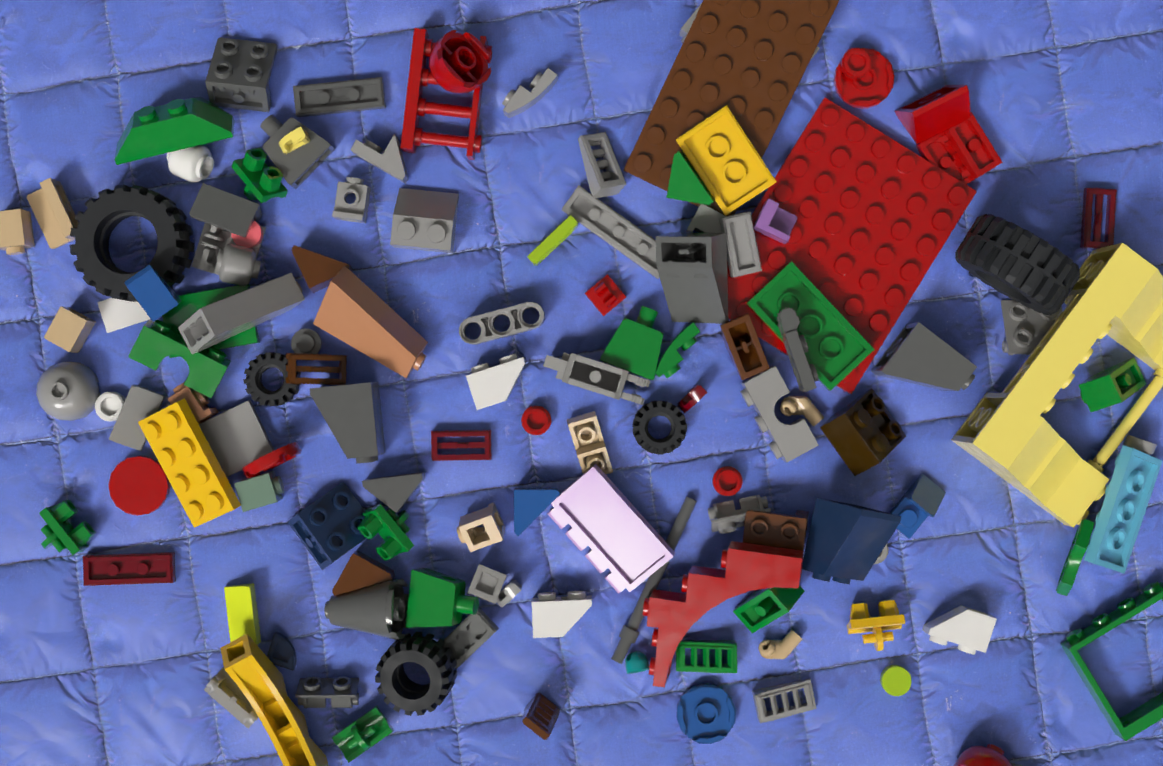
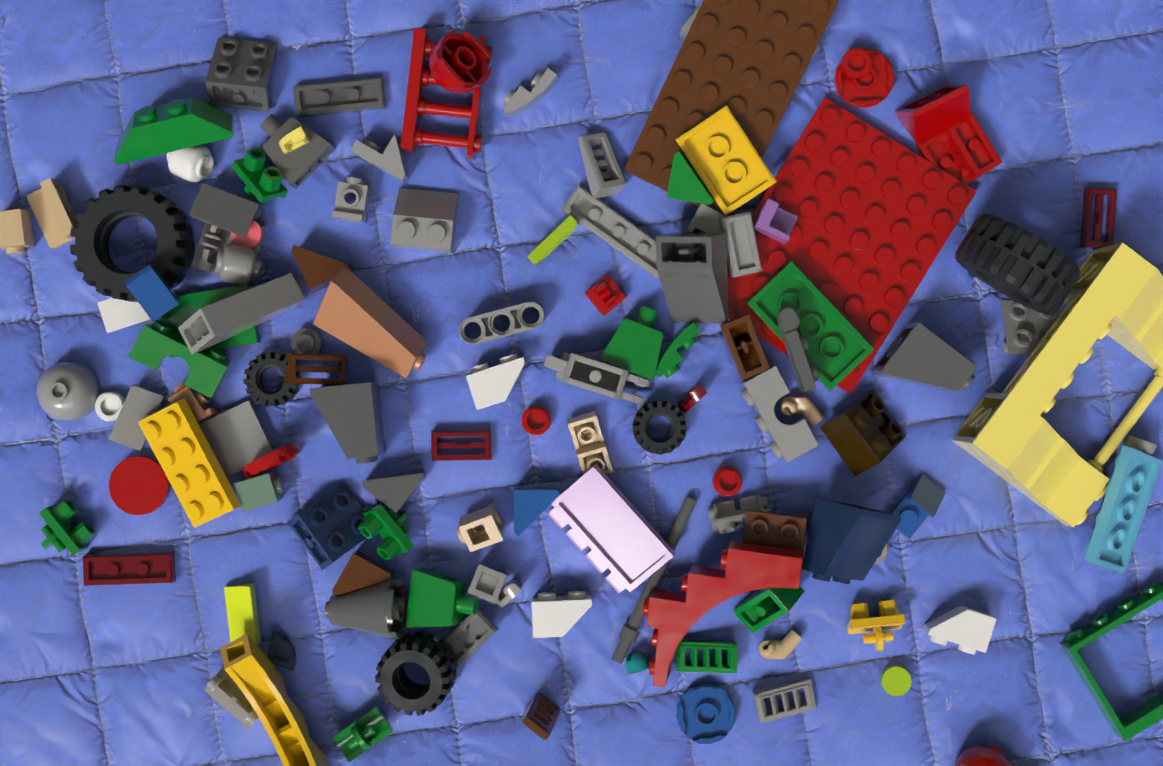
tan panel [44,306,96,353] -> none
dark grey hinge [295,676,359,708] -> none
green tile [1056,519,1095,596] -> none
green slope [1078,357,1146,412] -> none

